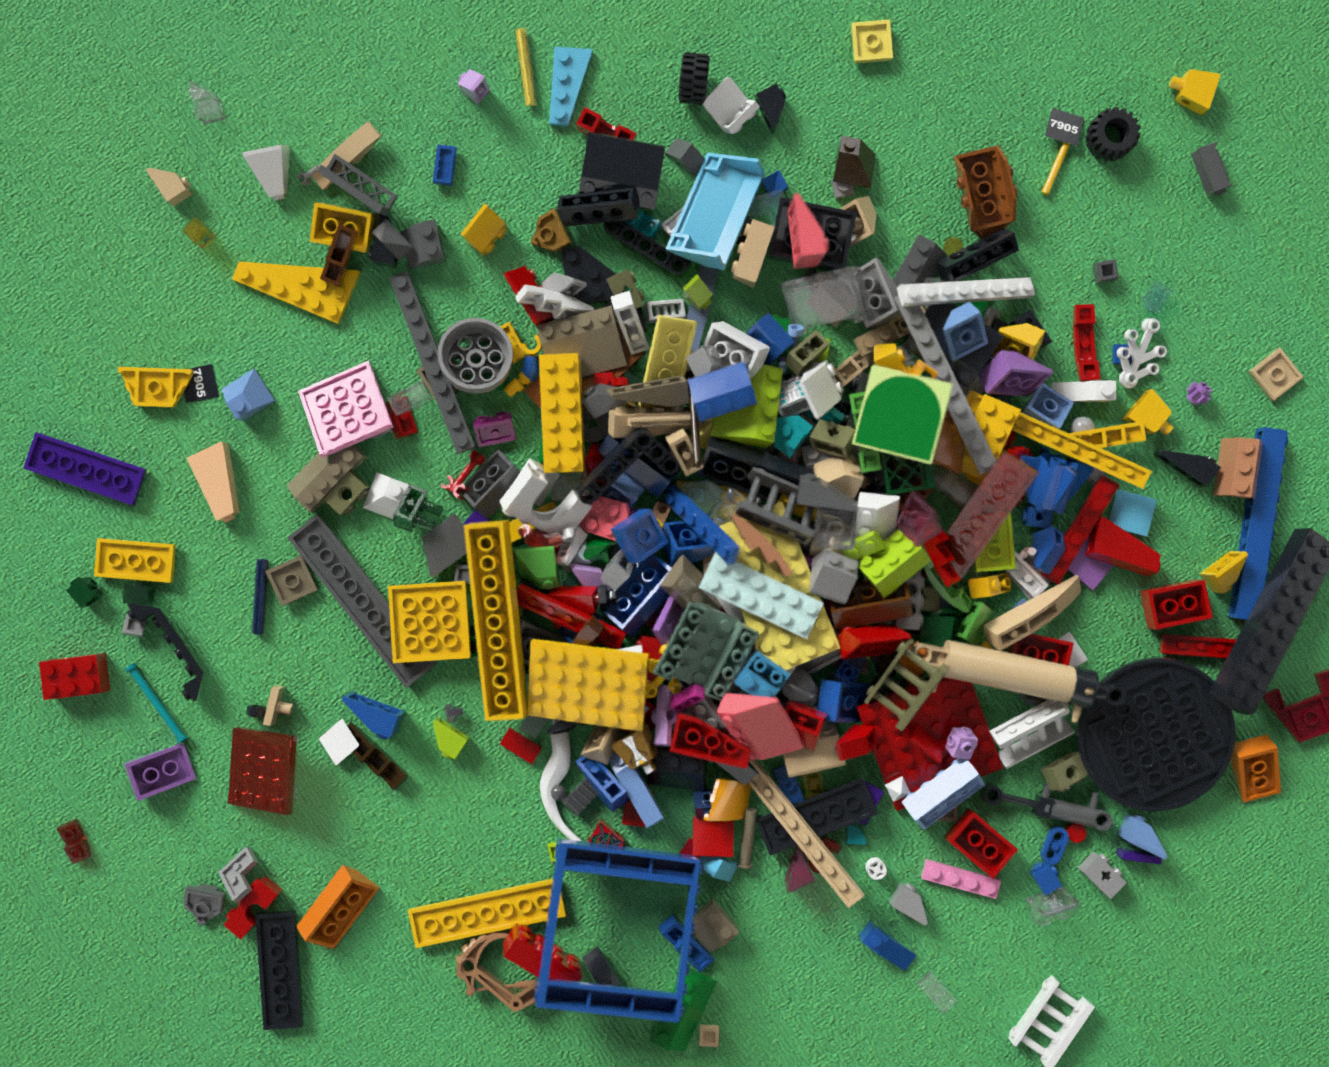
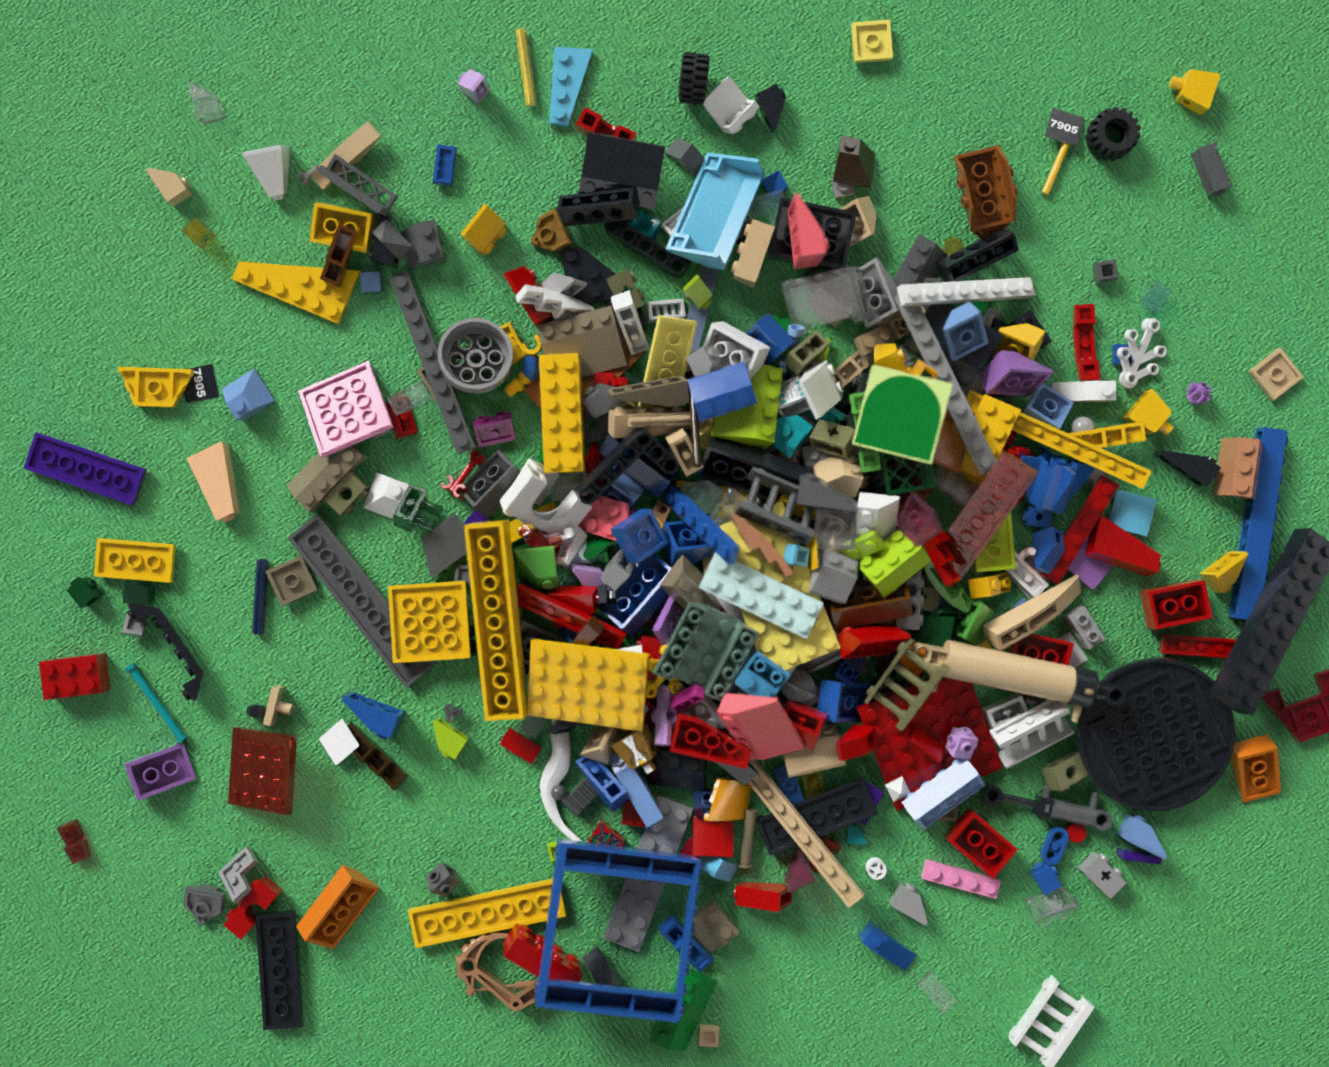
none -> medium blue tile [360,272,382,293]
none -> dark grey brick [425,862,460,897]
none -> light grey plate [603,794,693,952]
none -> red slope [733,882,793,912]
none -> medium azure slope [784,544,810,568]
none -> yellow sticker [806,533,818,572]
none -> white slope [981,693,1028,744]
none -> light grey brick [1062,605,1105,649]

